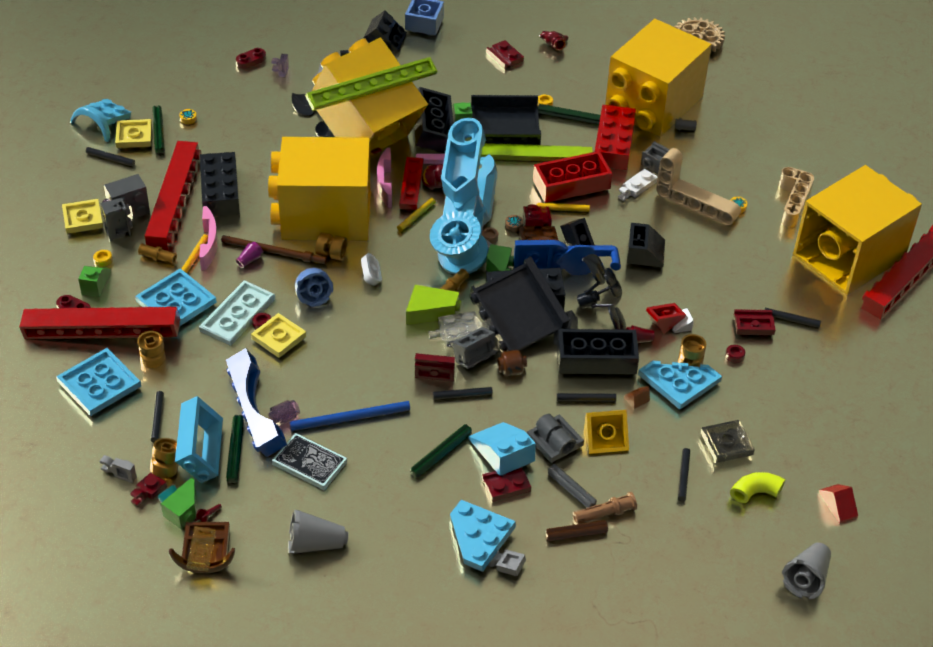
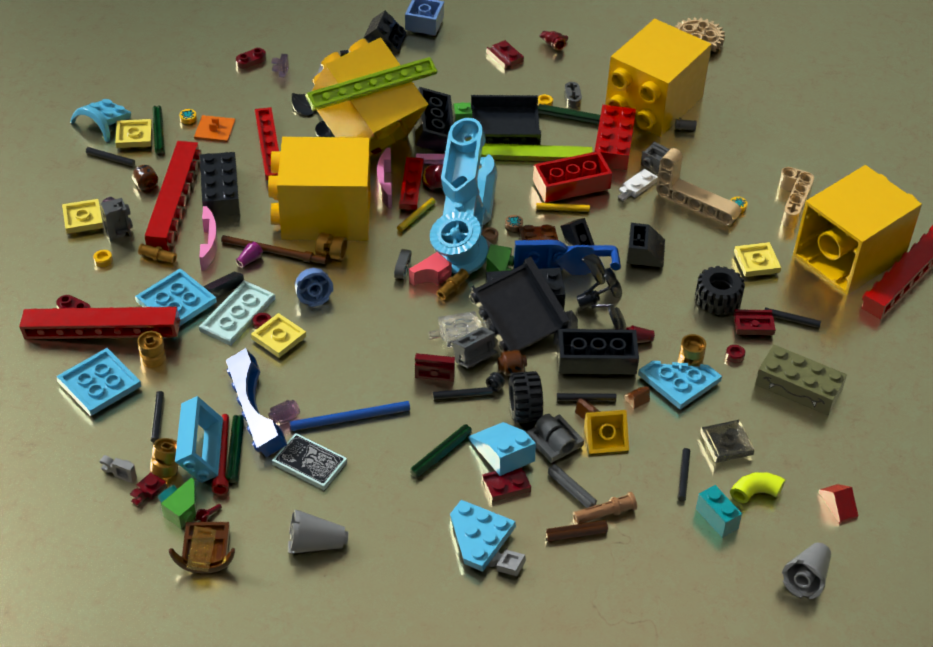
bright green slope [78,266,111,297] -> none
dark grey brick [104,174,150,219] -> none
yellow bar [182,234,208,273] -> none
white plate [361,253,382,286] -> none
lime slope [406,285,462,325] -> none
dark red plate [523,204,552,226] -> none
red slope [646,303,686,334] -> none
white slope [672,308,694,334] -> none
none -> reddish brown head [132,165,158,191]
none -> orange piece [194,115,235,142]
none -> black slope [203,271,244,298]
none -> red piece [212,414,229,495]
none -> red plate [255,107,279,181]
none -> dark grey beam [394,249,412,279]
none -> coral arch [409,252,452,286]
none -> black bush [485,372,506,392]
none -> black tyre [509,371,543,423]
none -> dark grey beam [564,82,582,108]
none -> reddish brown slope [575,399,601,420]
none -> black tyre [695,266,745,315]
none -> teal brick [696,485,742,538]
none -> light yellow plate [734,242,781,277]
none -> olive brick [755,344,847,415]

